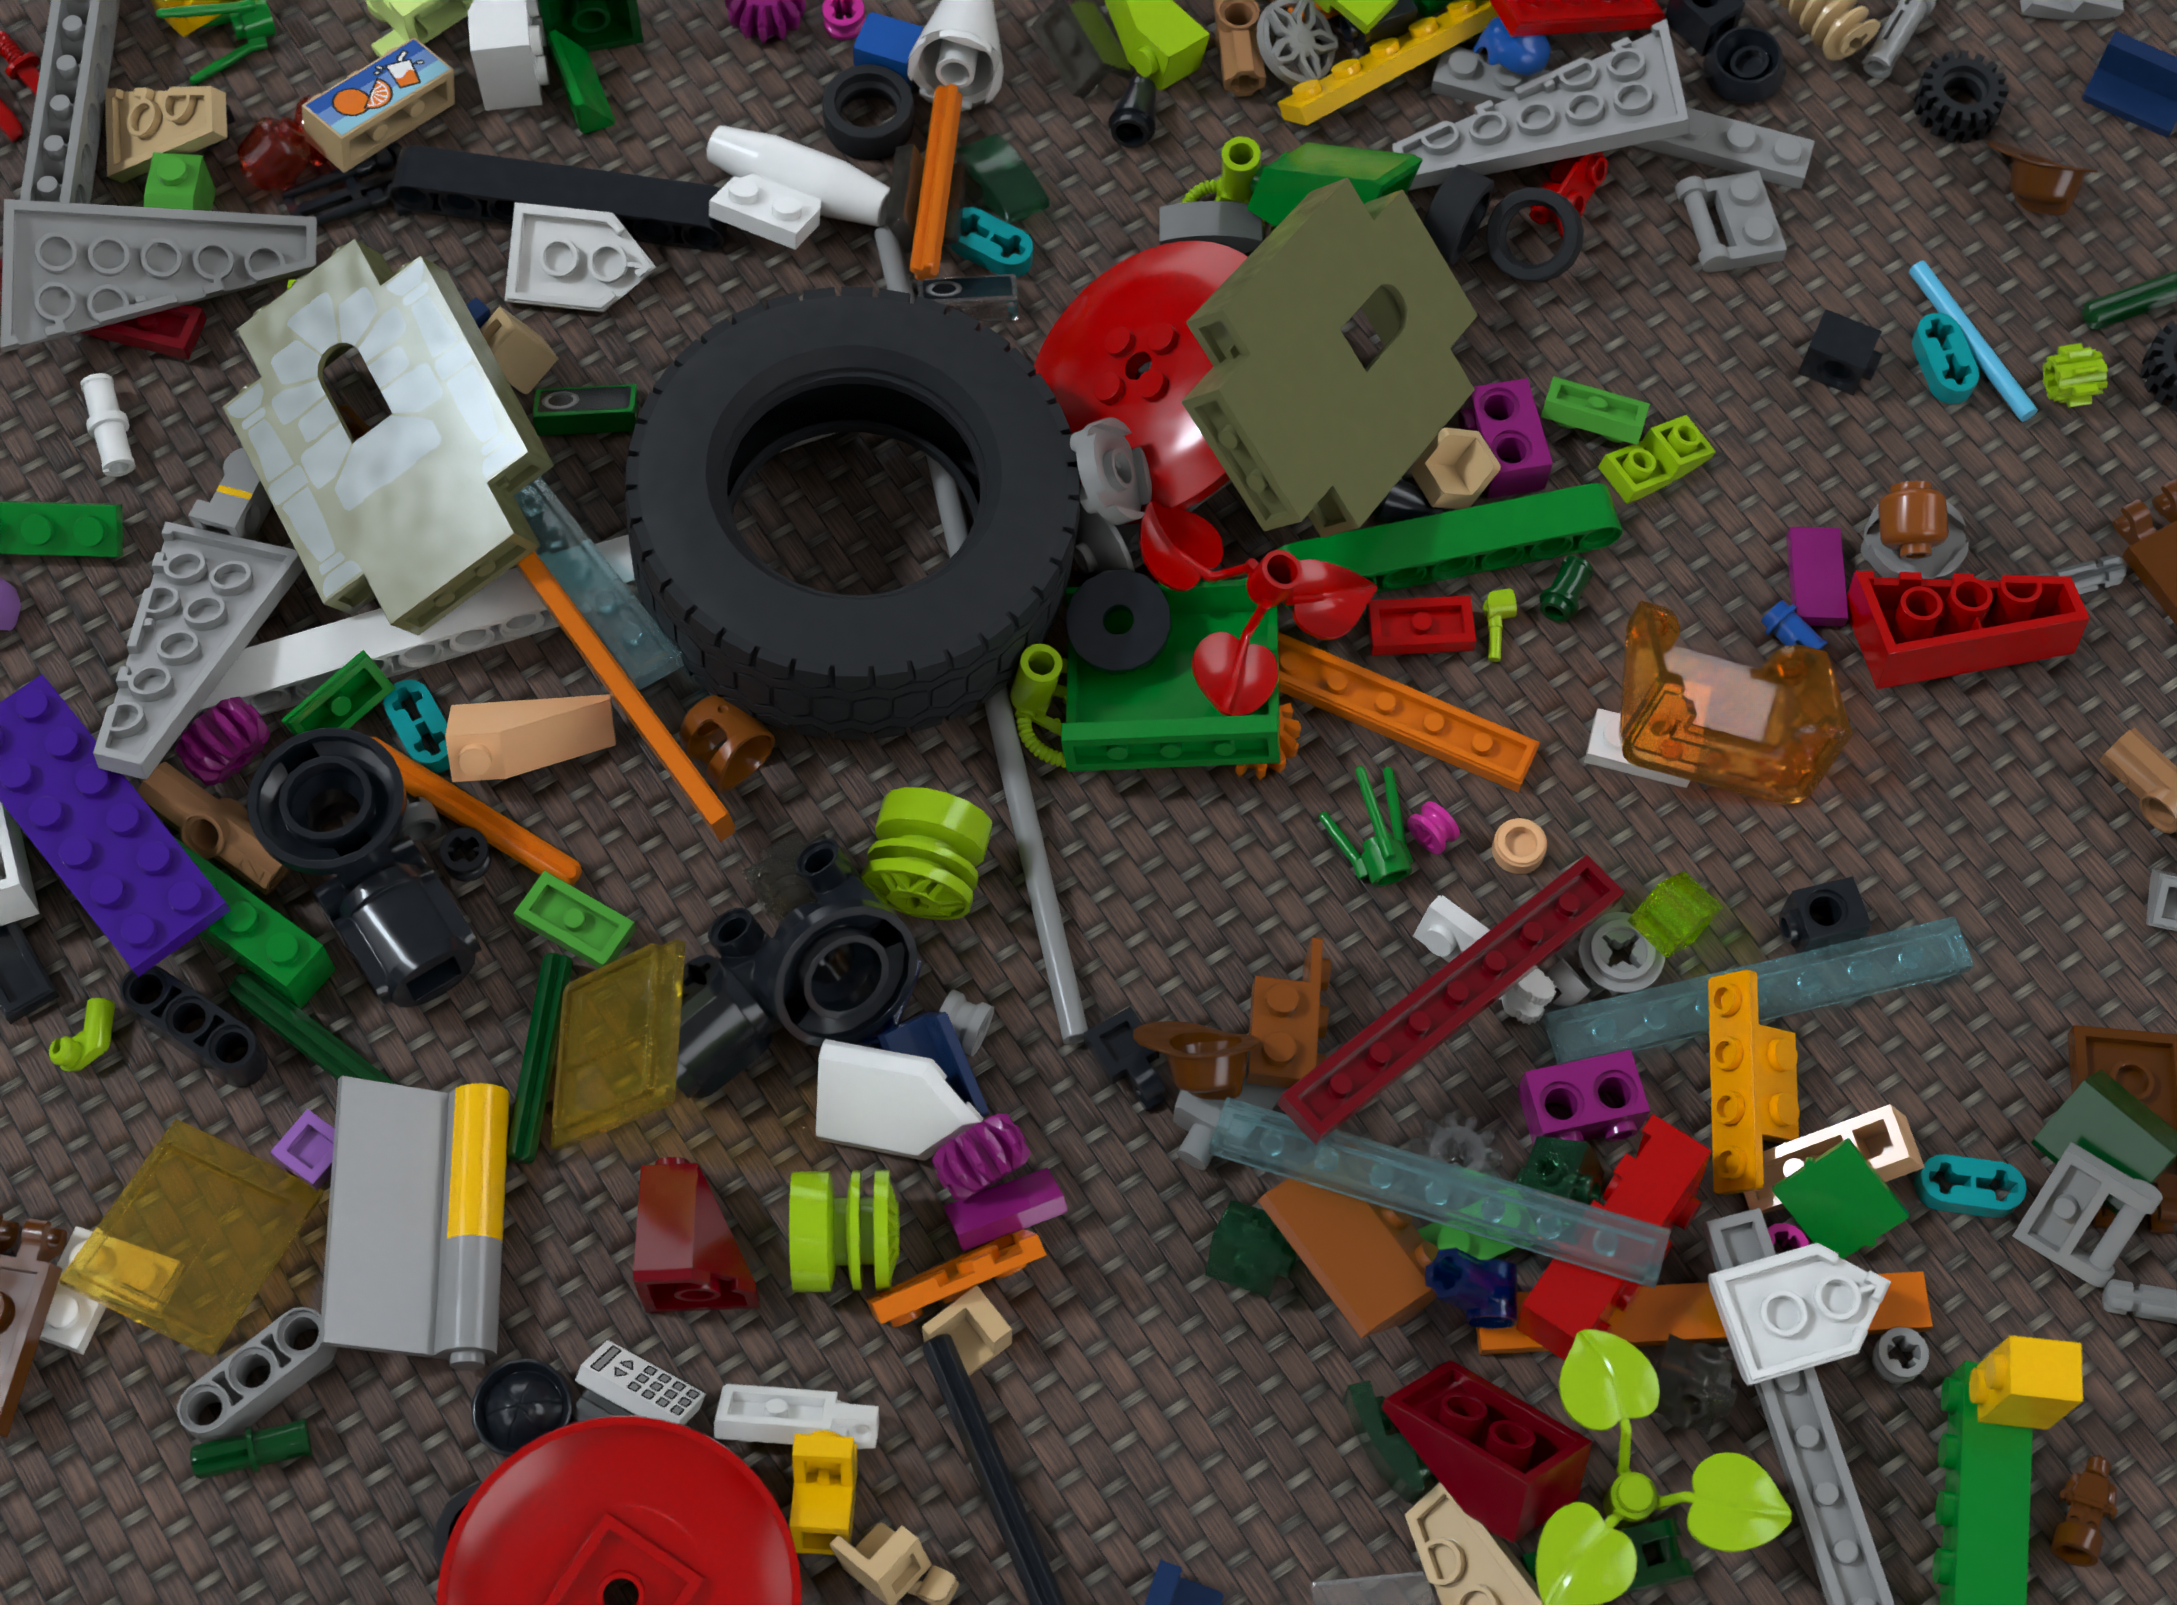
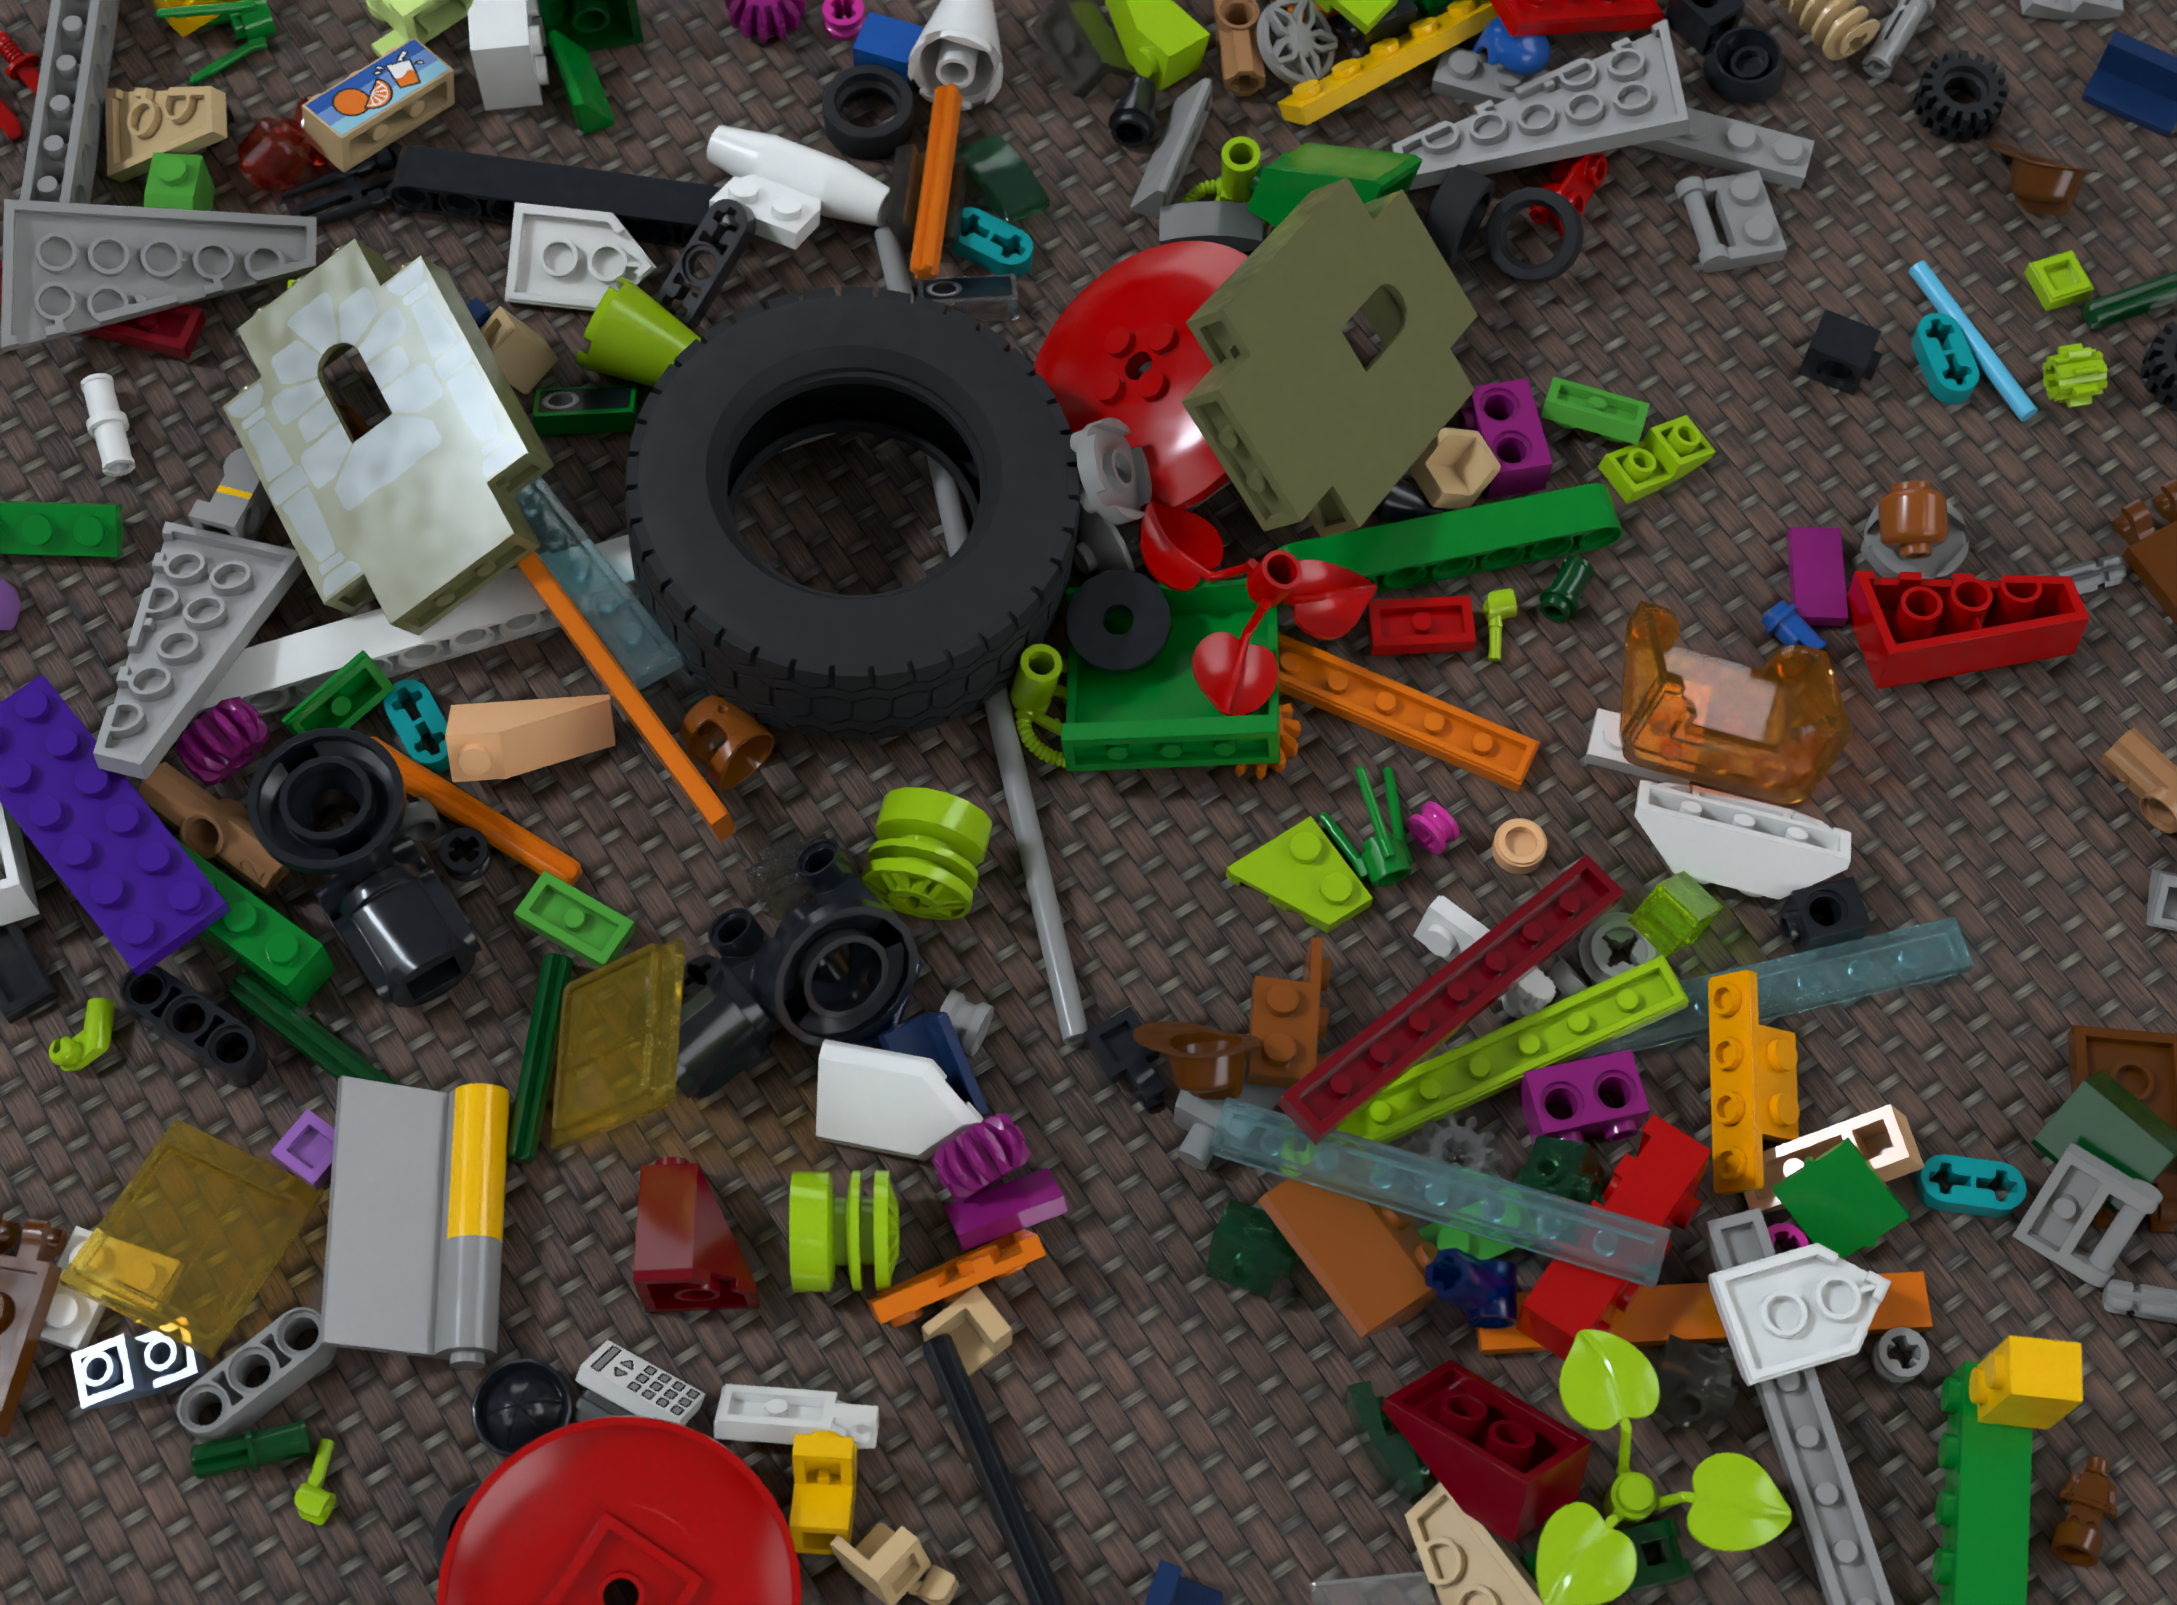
none -> sand blue slope [71,1319,207,1410]
none -> lime hand [294,1439,336,1526]
none -> lime cone [576,276,701,387]
none -> black beam [655,199,756,330]
none -> light grey slope [1131,78,1213,219]
none -> lime wing [1226,816,1373,933]
none -> lime tile [1268,955,1689,1178]
none -> white wedge [1634,780,1851,900]
none -> lime tile [2024,250,2094,312]

